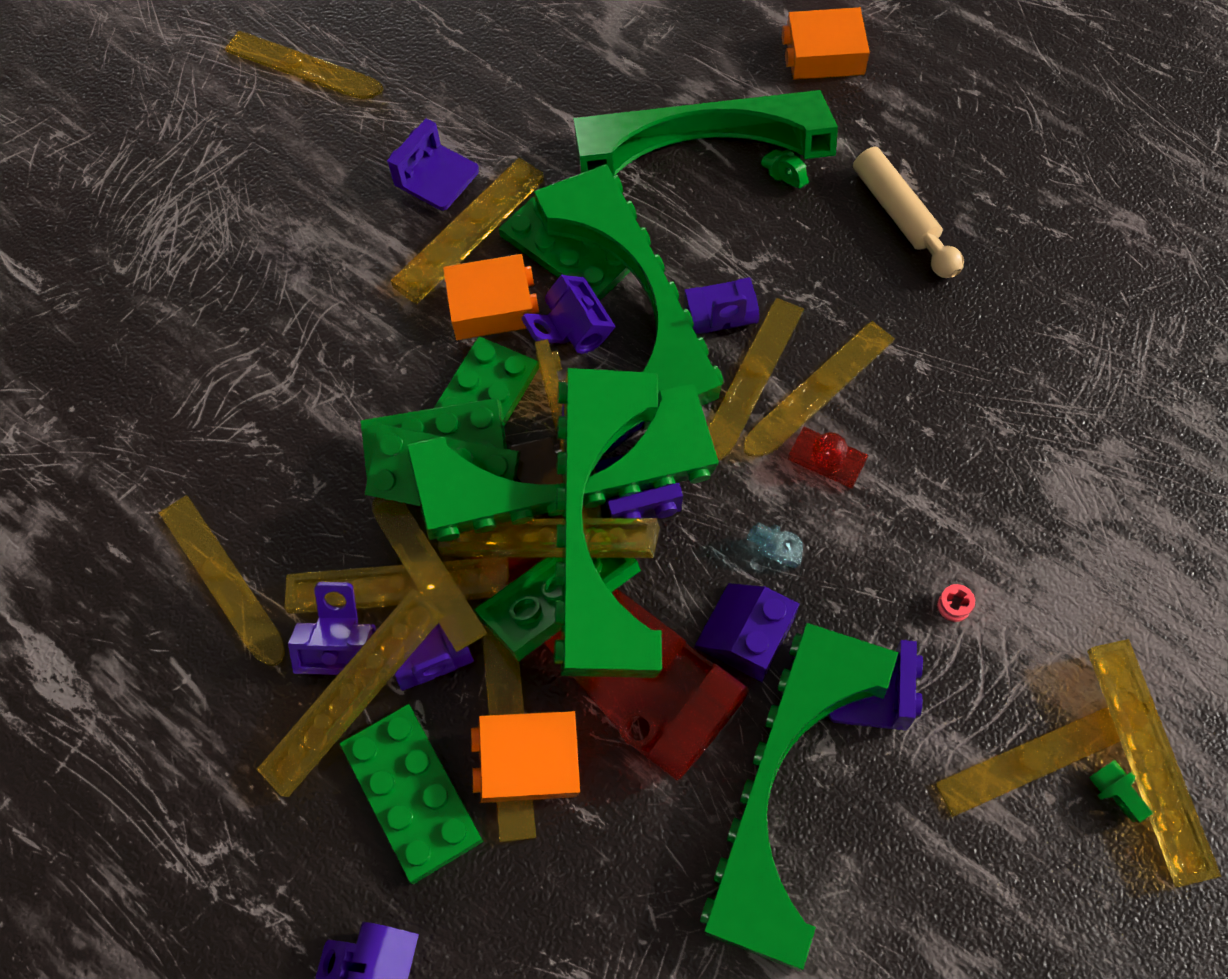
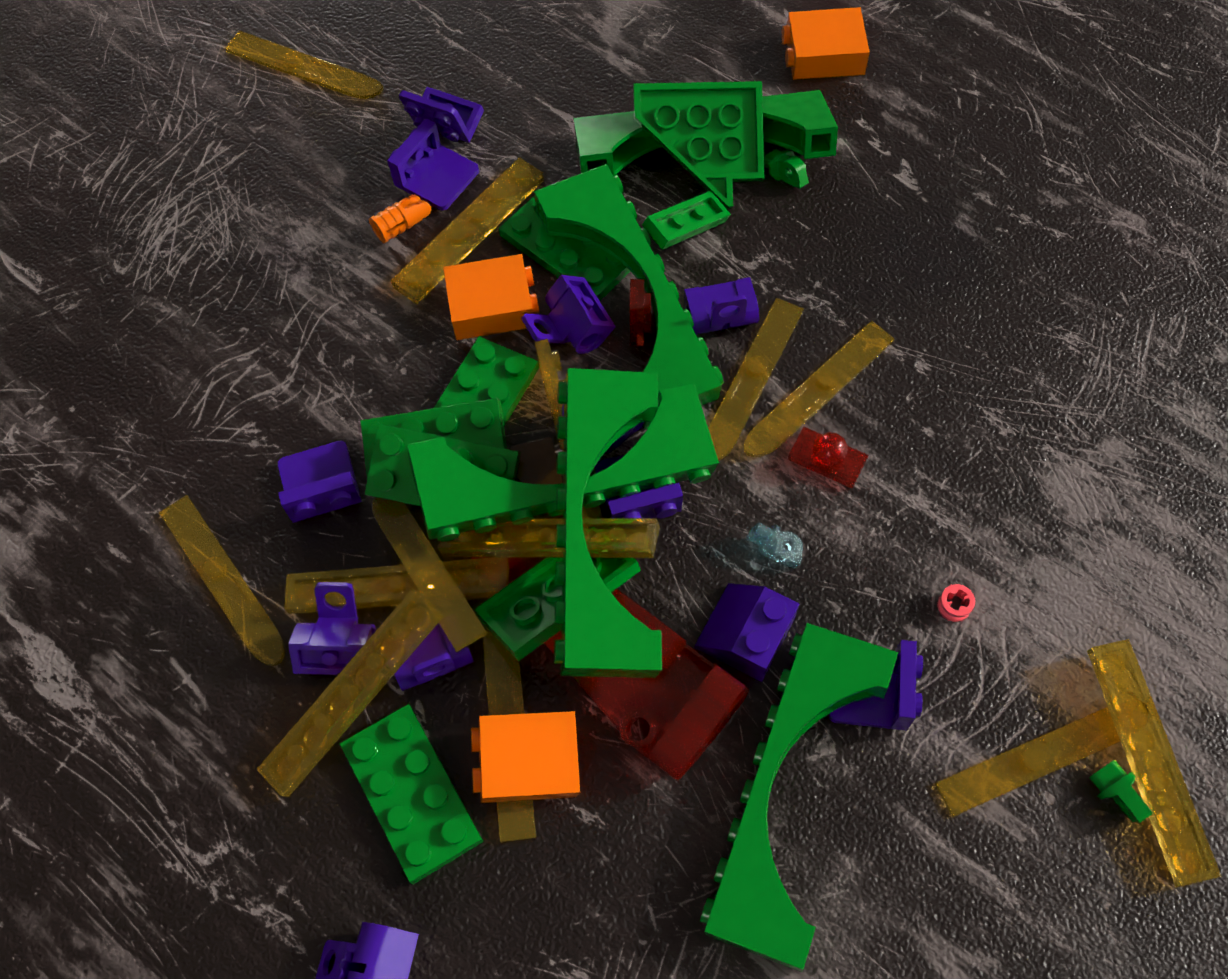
tan piece [853,147,964,278] -> none
none -> dark purple bracket [278,441,362,523]
none -> orange hinge [369,194,432,244]
none -> dark purple bracket [398,87,484,143]
none -> clear red plate [630,279,651,346]
none -> green wing [633,81,764,209]
none -> green plate [642,191,731,250]

